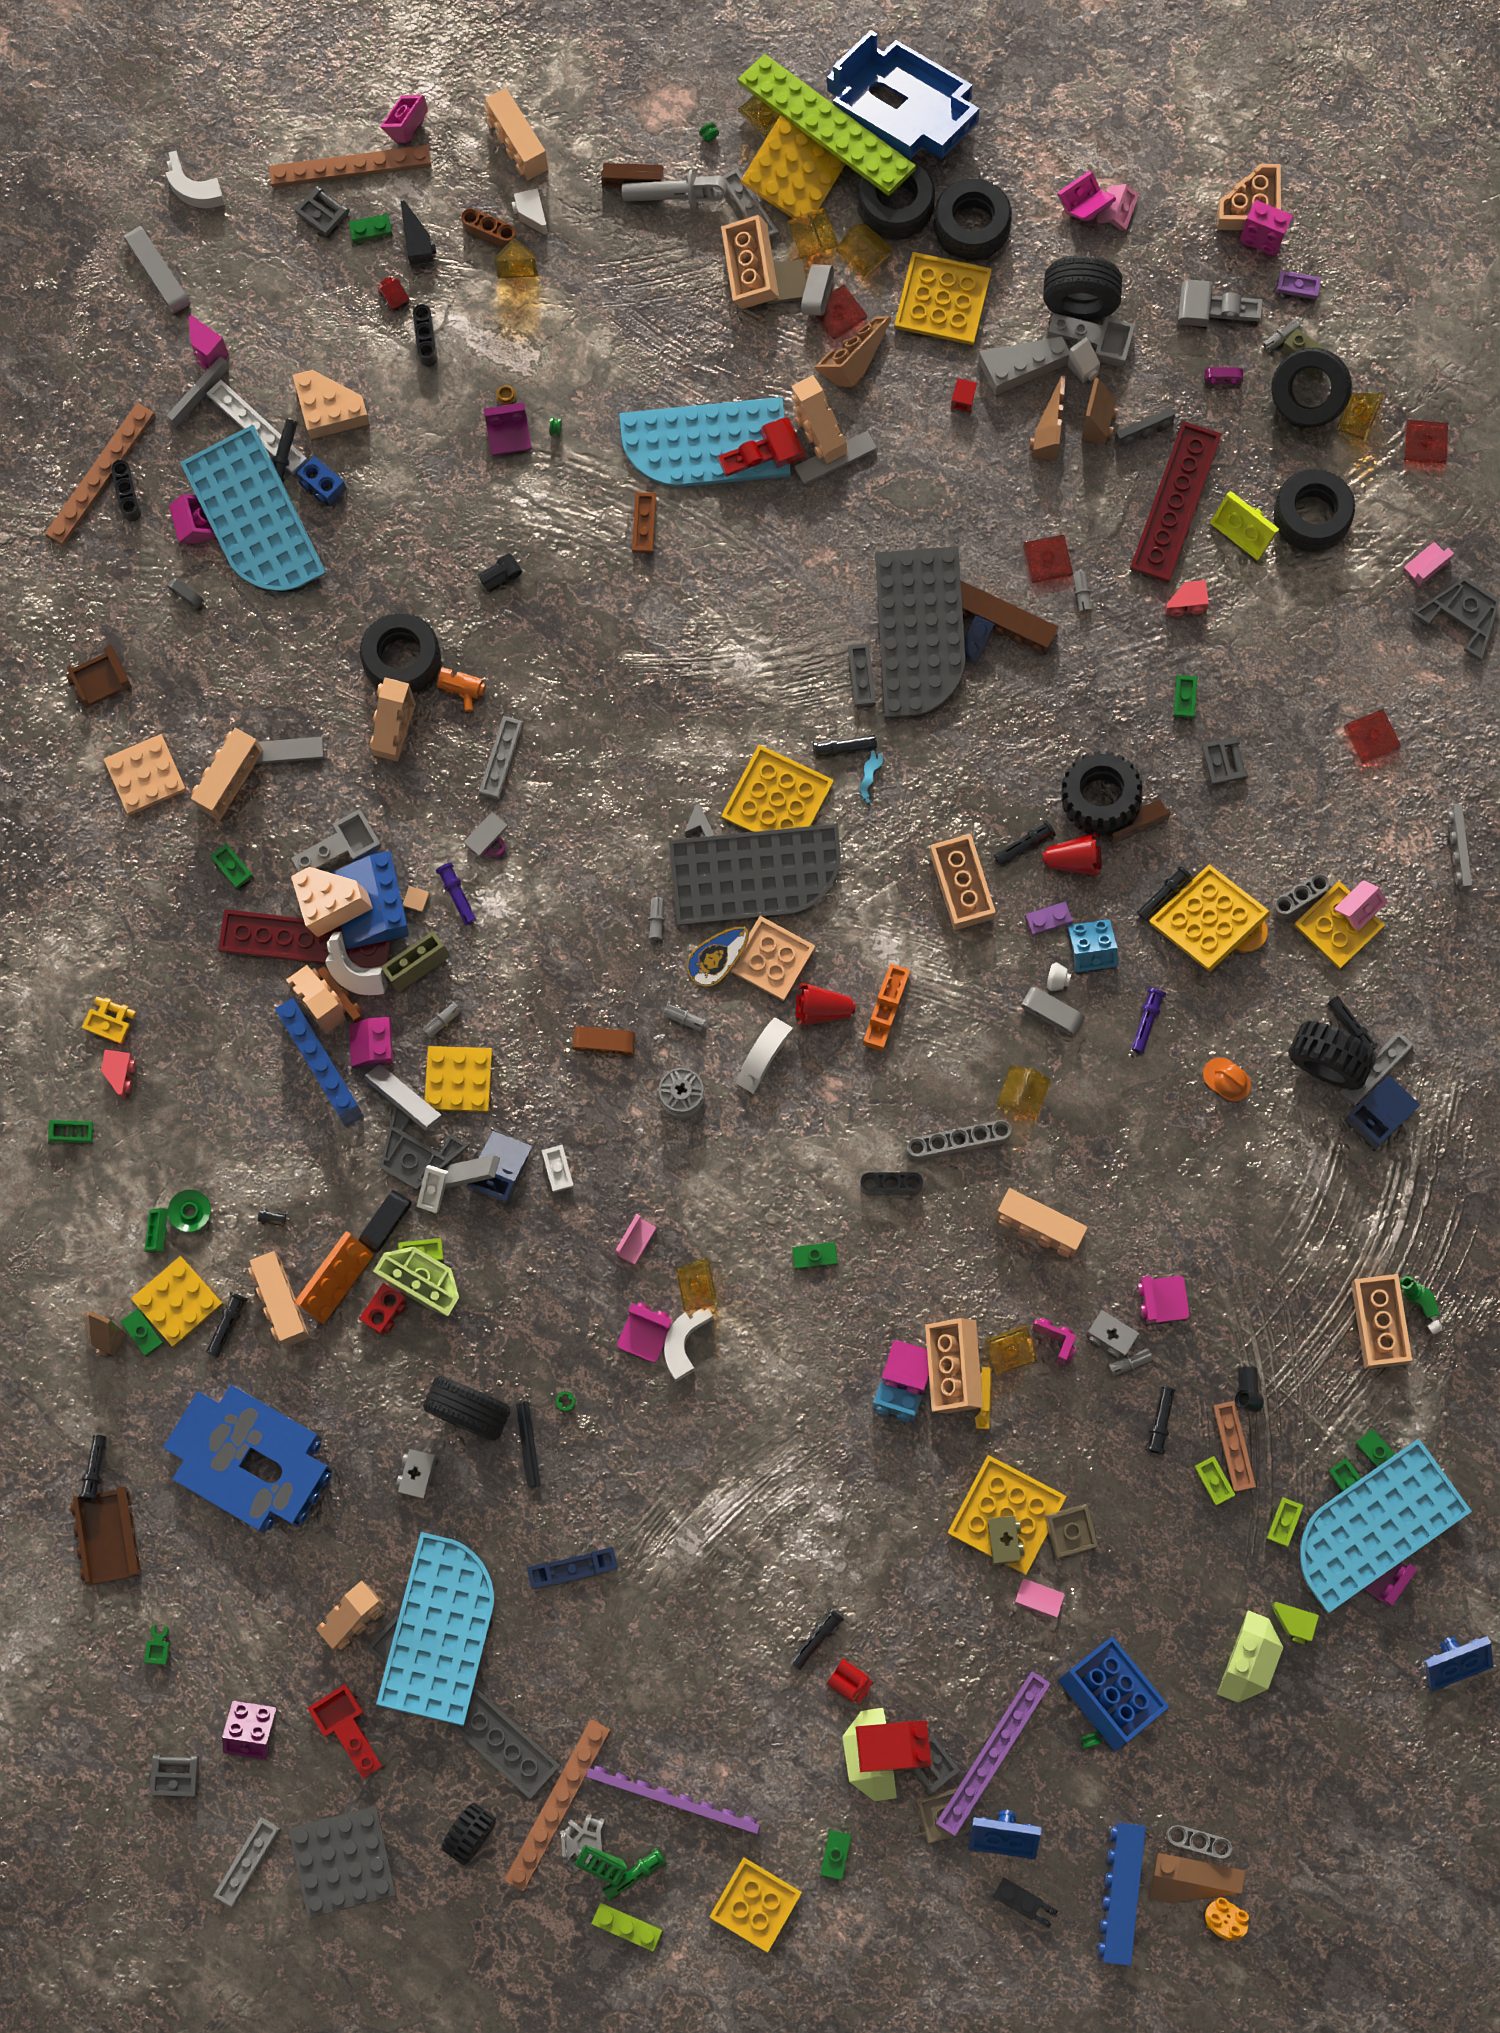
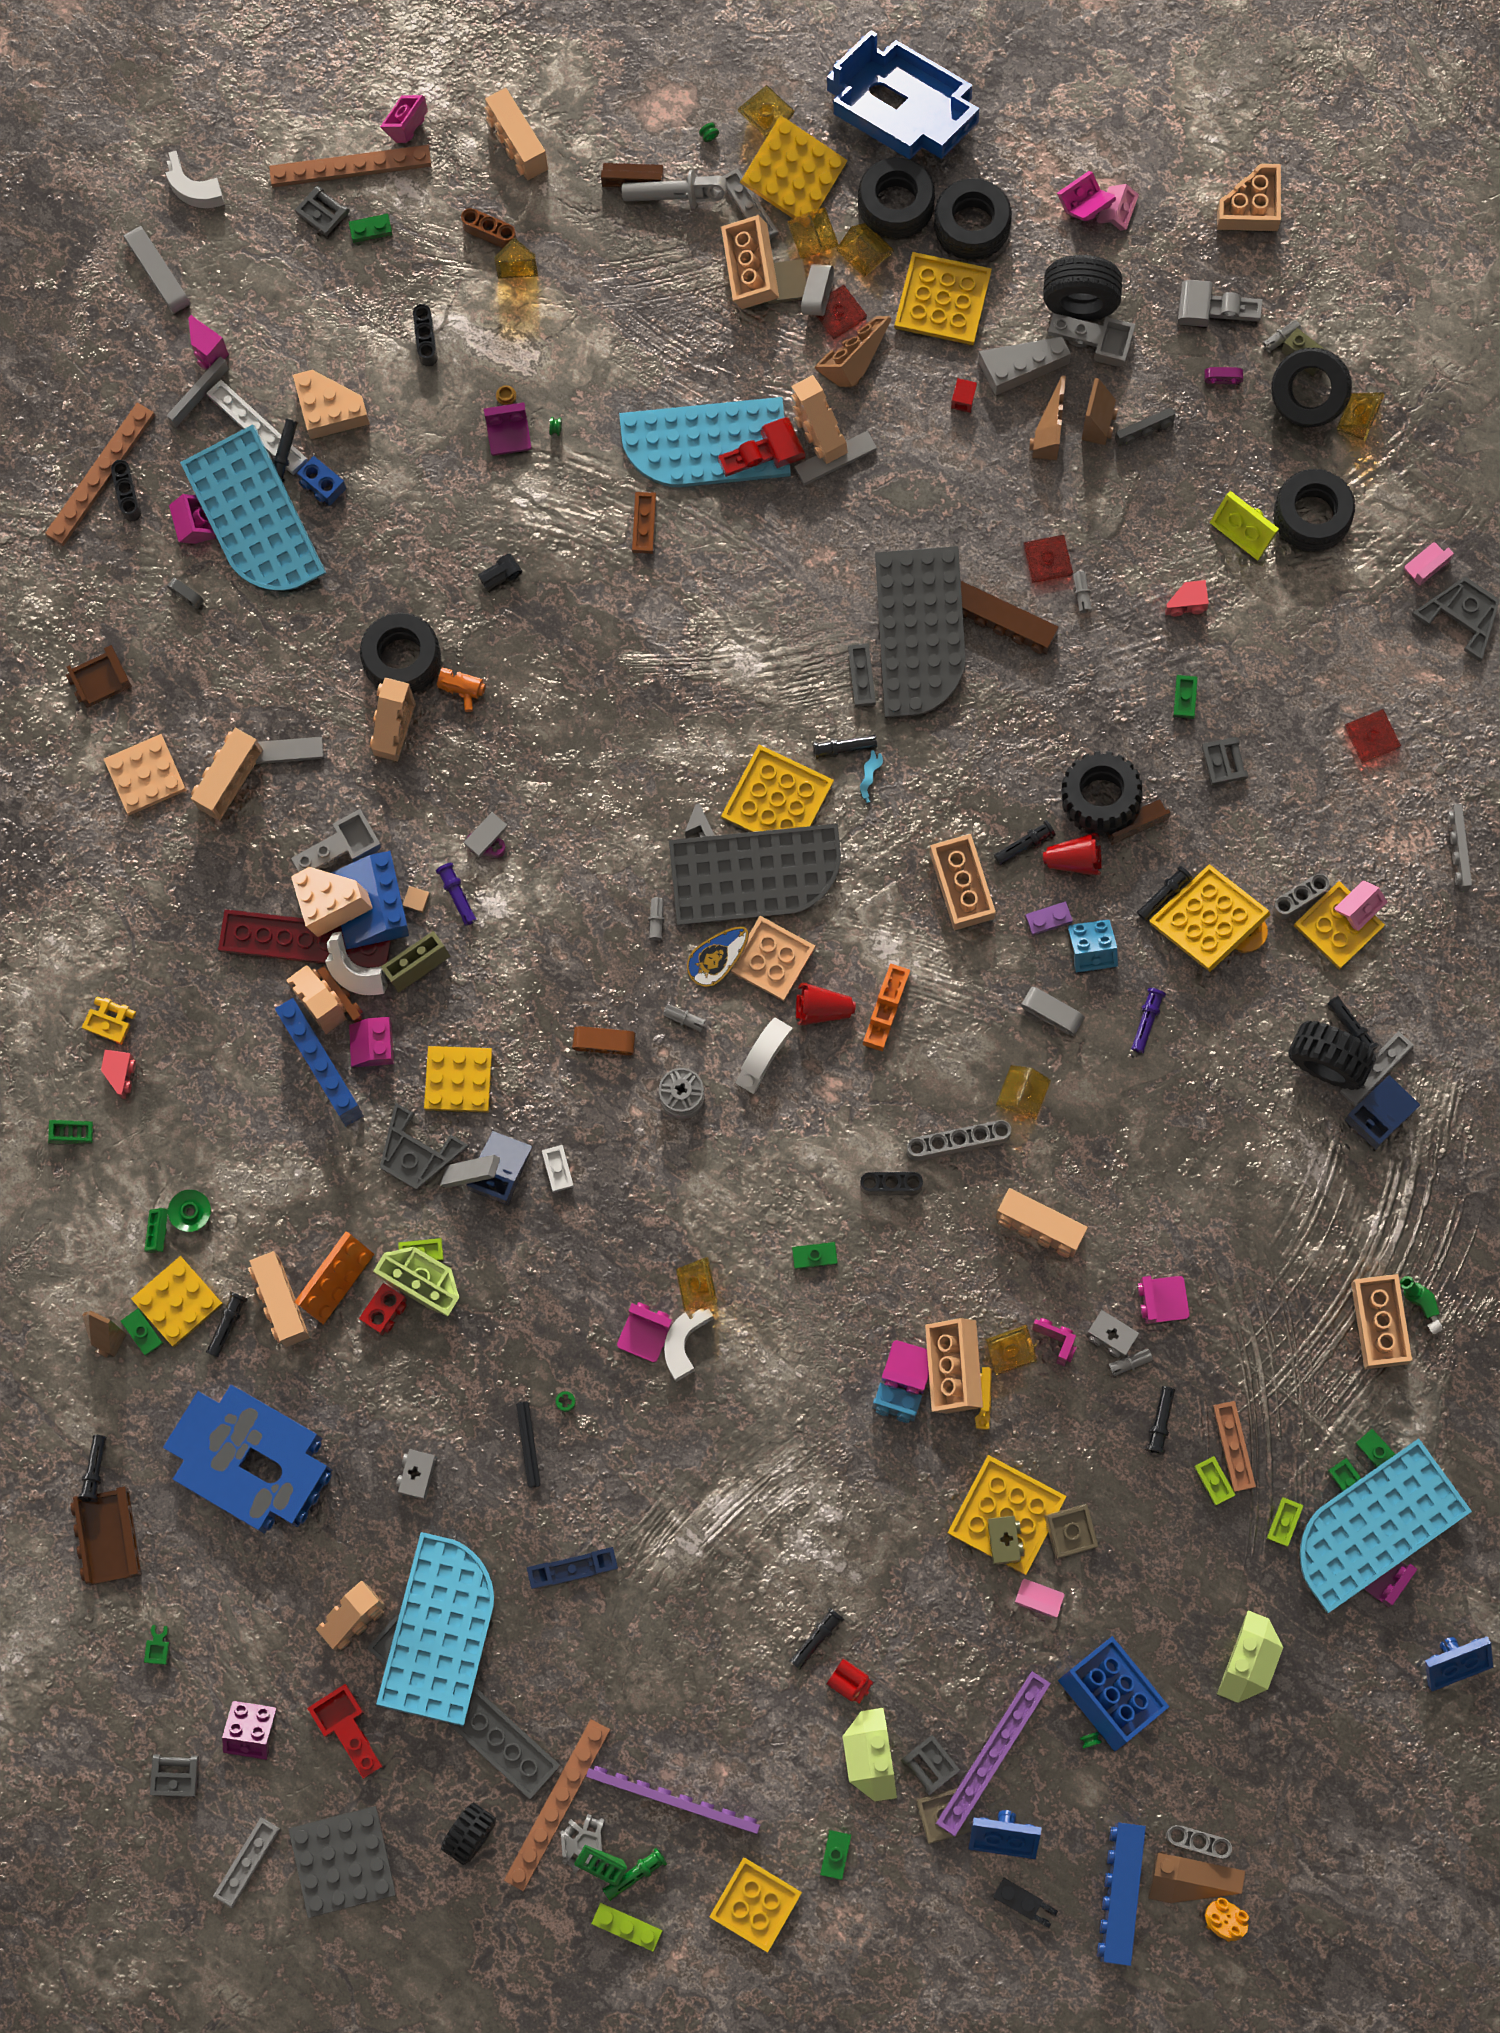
green plate [210,843,253,889] -> none
black pin [258,1208,286,1227] -> none
black beam [358,1190,412,1253] -> none
tile [364,1064,441,1131] -> none
red bracket [377,276,410,310] -> none
black slope [400,201,437,265] -> none
white plate [417,1165,448,1213] -> none
light grey axle [423,1002,462,1038] -> none
black tyre [423,1376,511,1441] -> none
light grey tile [478,716,524,800] -> none
white slope [512,188,548,234] -> none
bright pink panel [615,1214,657,1266] -> none
lime plate [738,53,916,196] -> none
red slope [855,1721,932,1772] -> none
dark blue plate [964,615,995,663] -> none
white cone [1047,963,1071,991] -> none
white slope [1067,337,1100,383] -> none
dark red plate [1130,421,1222,583] -> none
orange piece [1203,1057,1251,1102] -> none
black piece [1235,1366,1264,1413] -> none
dark pink bracket [1240,200,1293,256] -> none
lime slope [1272,1602,1319,1645] -> none
medium lavender plate [1277,270,1321,300] -> none
clear red plate [1404,420,1448,464] -> none

